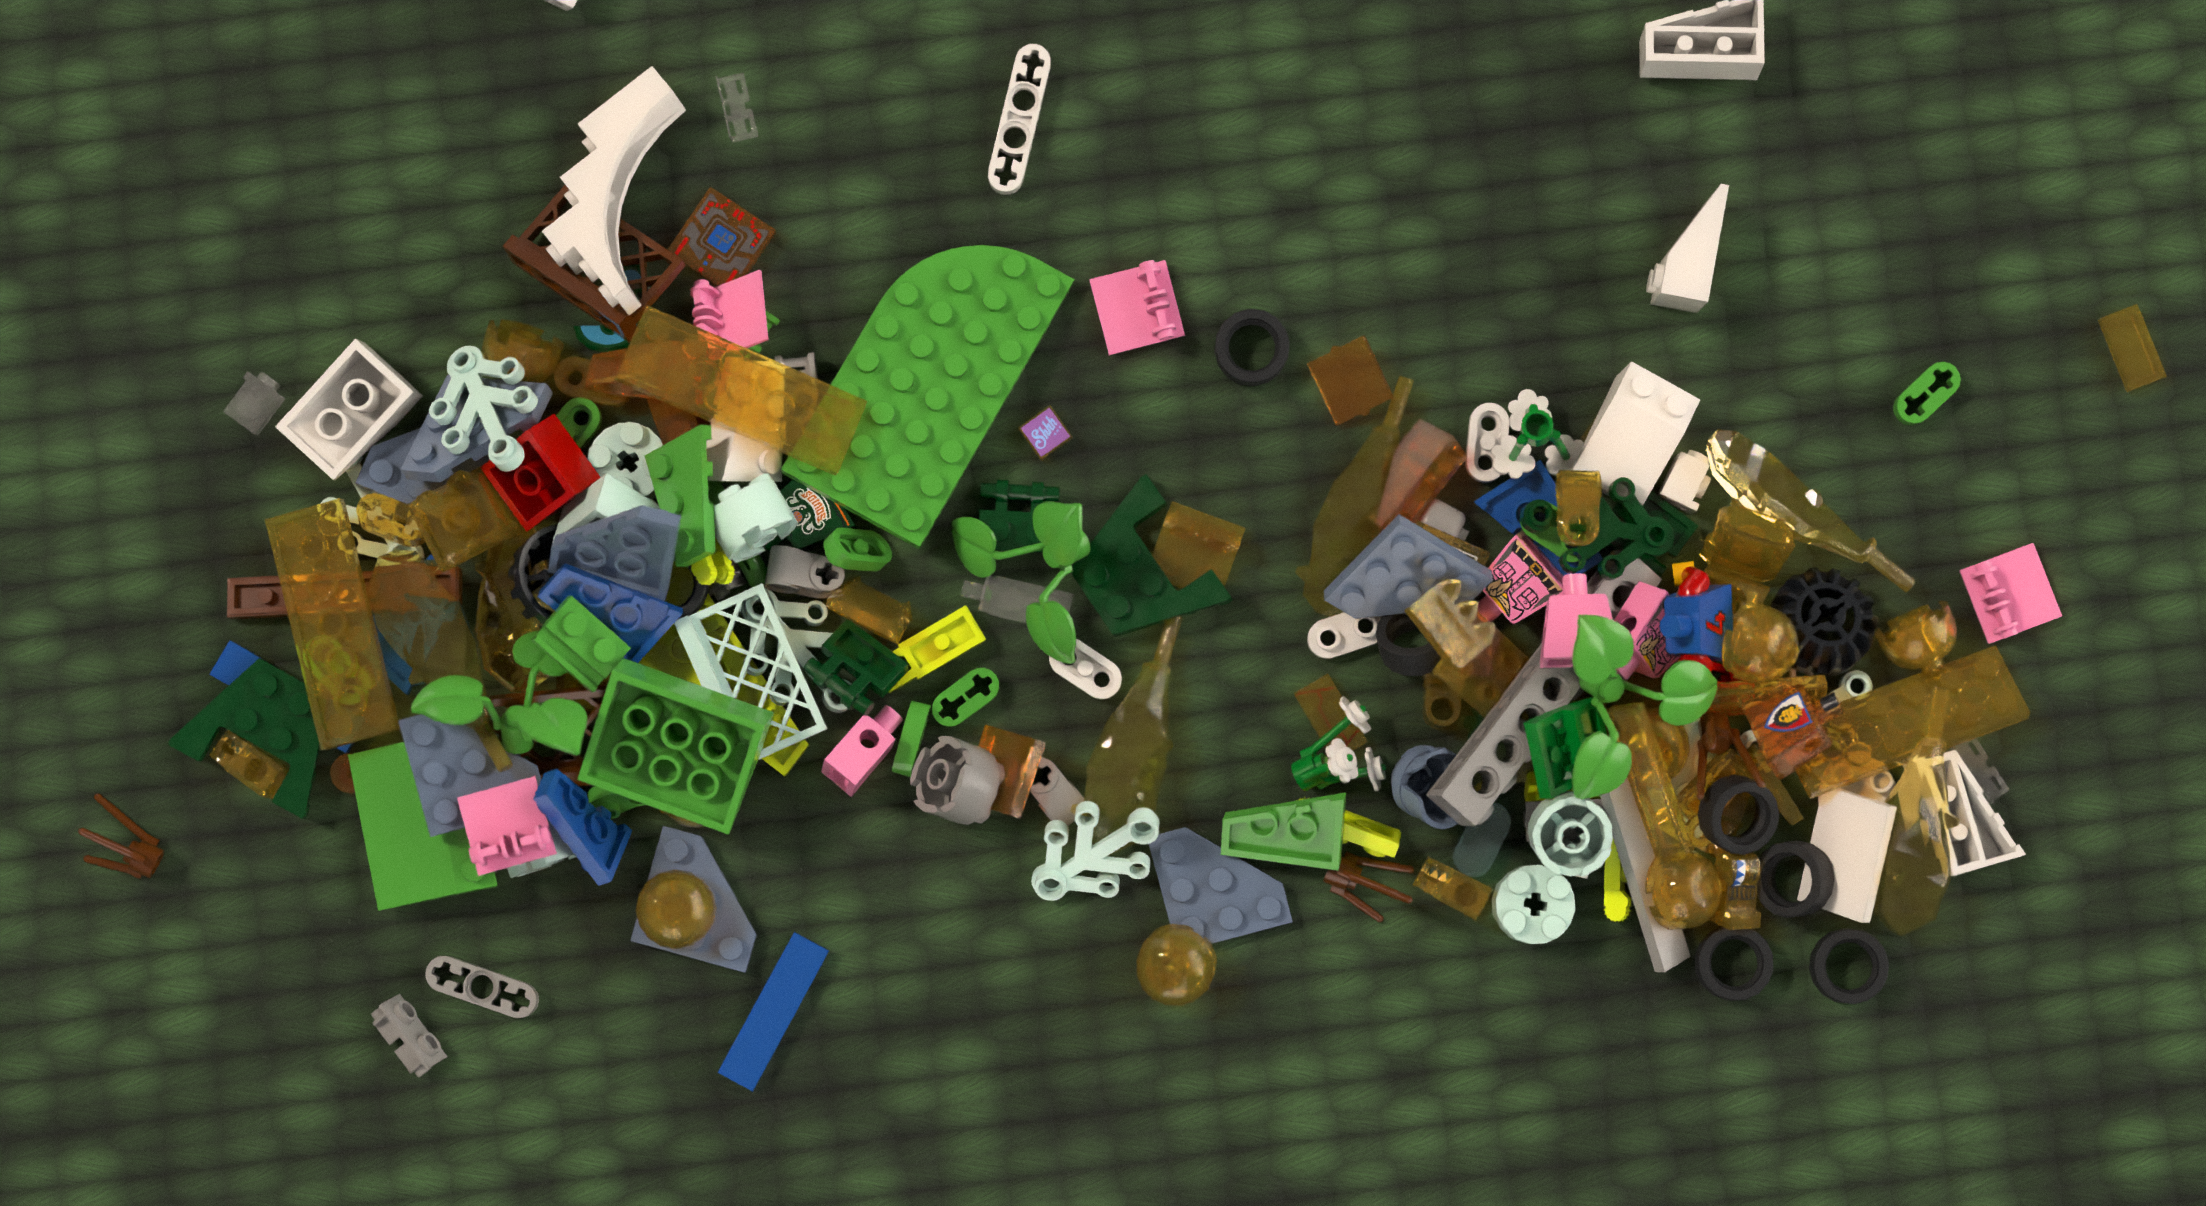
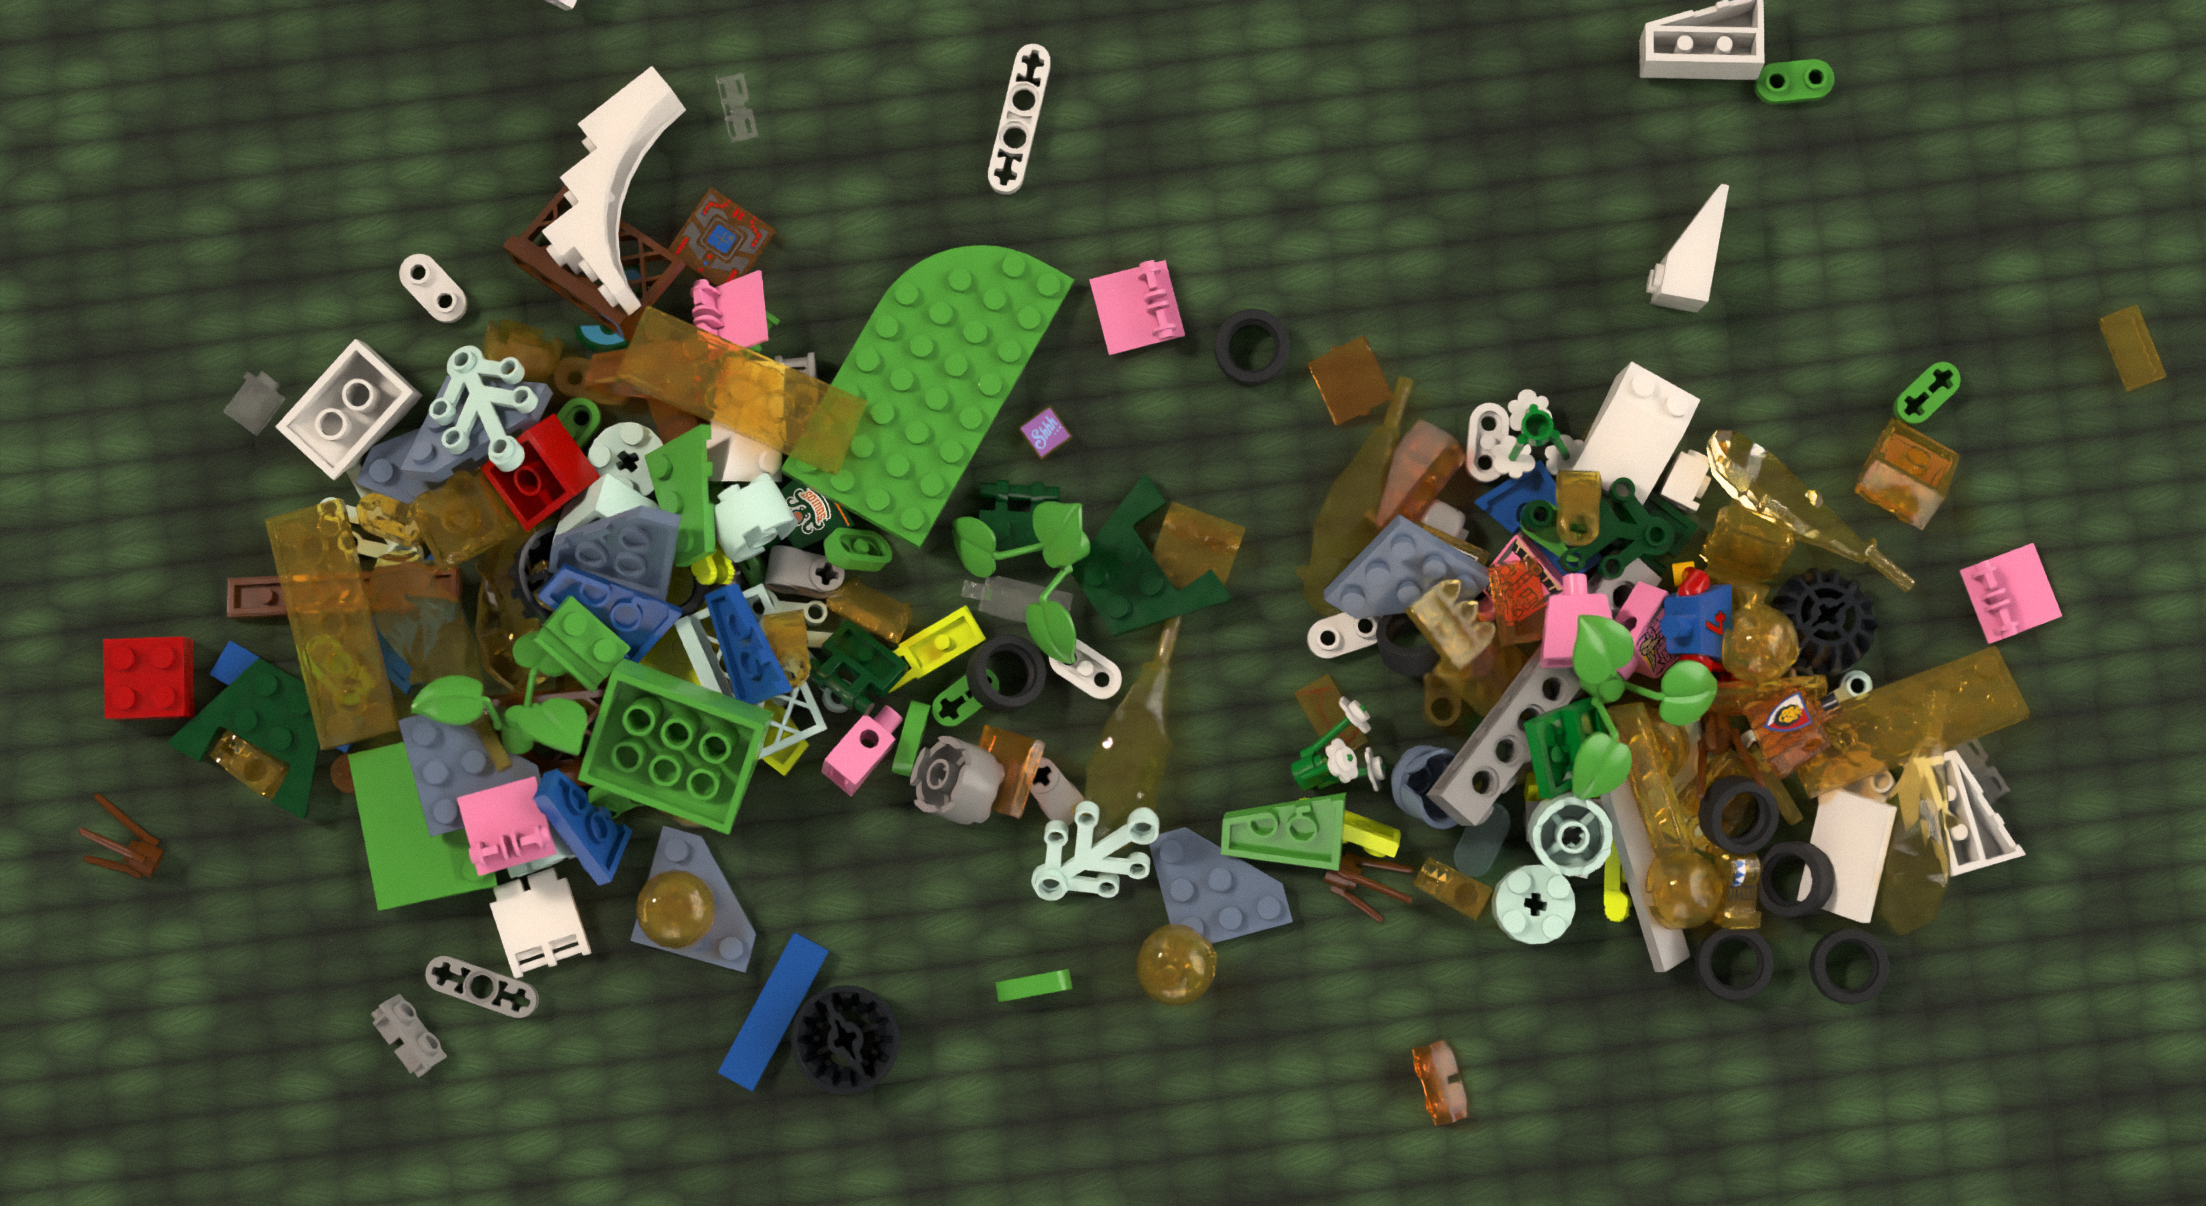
clear yellow cylinder [1874,601,1957,673] -> none
none -> red brick [103,636,195,721]
none -> white plate [399,254,468,323]
none -> white plate [490,867,591,979]
none -> blue wing [704,583,793,705]
none -> clear yellow piece [763,609,810,689]
none -> black gear [791,985,901,1094]
none -> black tyre [966,634,1046,713]
none -> bright green beam [995,969,1073,1002]
none -> clear orange hinge [1412,1039,1470,1125]
none -> clear orange hinge [1487,557,1546,647]
none -> bright green plate [1754,59,1834,105]
none -> clear yellow slope [1853,417,1960,530]

